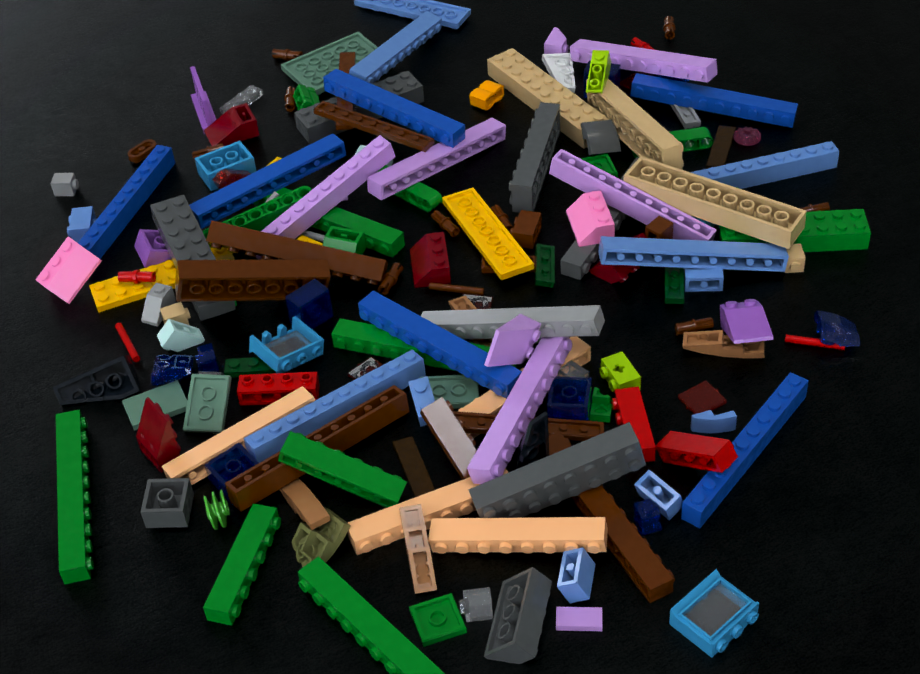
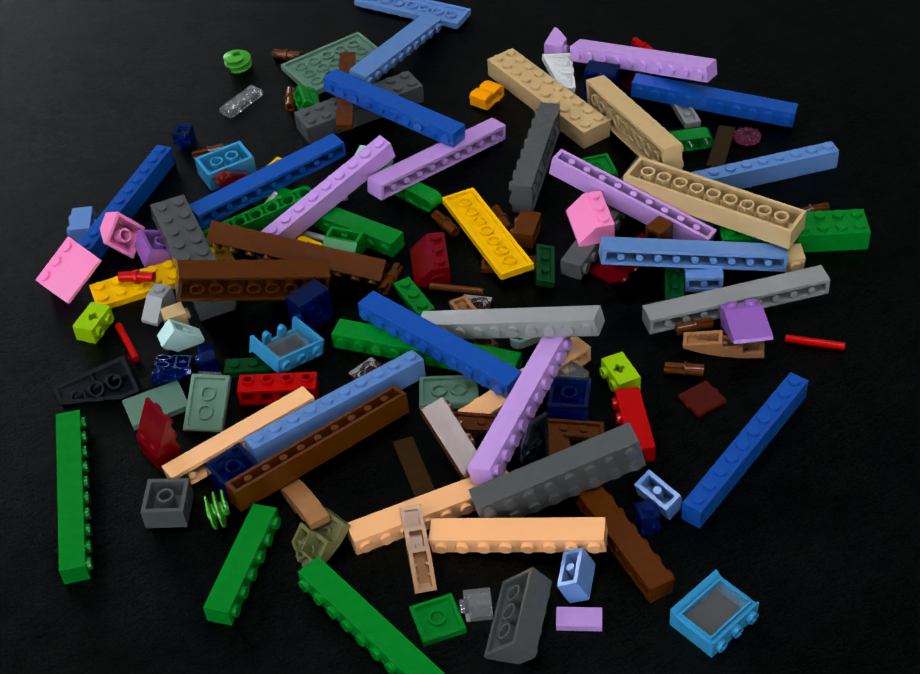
light grey brick [50,173,79,197] -> none
reddish brown plate [127,139,157,163] -> none
medium lavender fence [190,66,216,134] -> none
dark red slope [204,103,259,146] -> none
green brick [278,431,407,508] -> none
reddish brown tile [313,101,434,152] -> none
medium blue brick [408,376,435,427] -> none
lavender slope [484,314,541,367] -> none
dark grey slope [581,120,621,155] -> none
lime slope [586,50,611,93] -> none
green slope [590,387,612,423] -> none
red brick [655,431,738,473] -> none
reddish brown pin [663,16,676,40] -> none
medium blue slope [691,410,737,433] -> none
clear blue slope [814,311,860,346] -> none
none -> lime brick [72,302,114,344]
none -> bright pink slope [100,211,145,259]
none -> clear blue brick [172,123,195,147]
none -> bright green piece [223,49,252,74]
none -> green plate [393,277,435,316]
none -> light grey brick [642,265,831,334]
none -> reddish brown axle [664,361,704,377]

